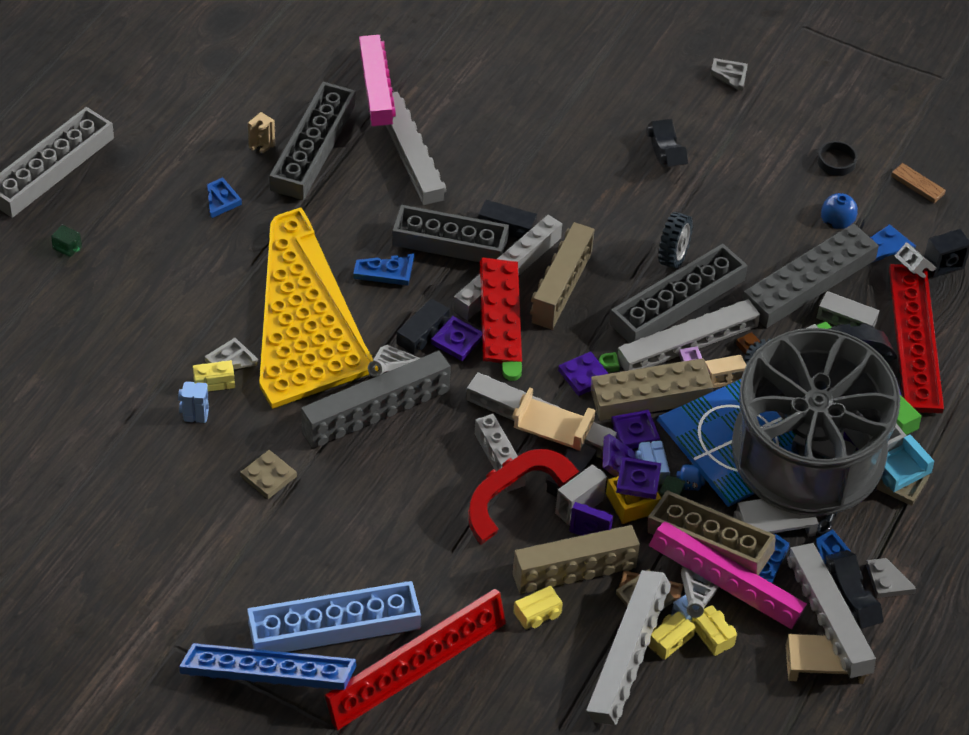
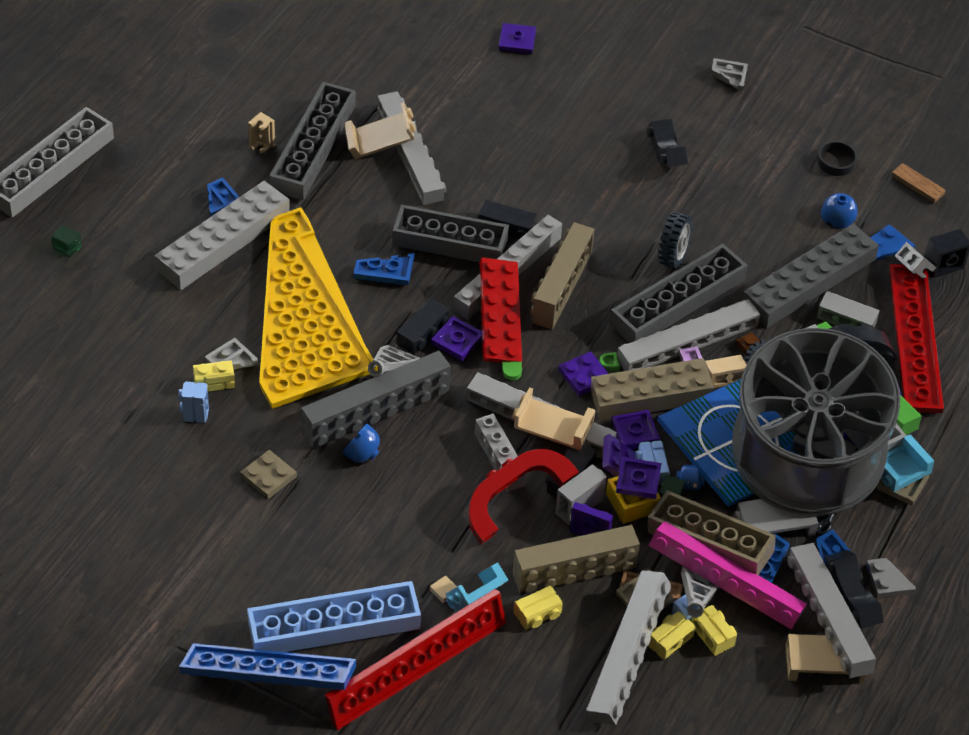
brick [359,35,396,126] -> none
none -> light grey brick [154,181,290,290]
none -> blue cylinder [342,424,380,463]
none -> tan panel [344,102,416,159]
none -> tan tile [430,576,457,603]
none -> medium azure panel [445,562,508,612]
none -> dark purple plate [499,23,536,54]

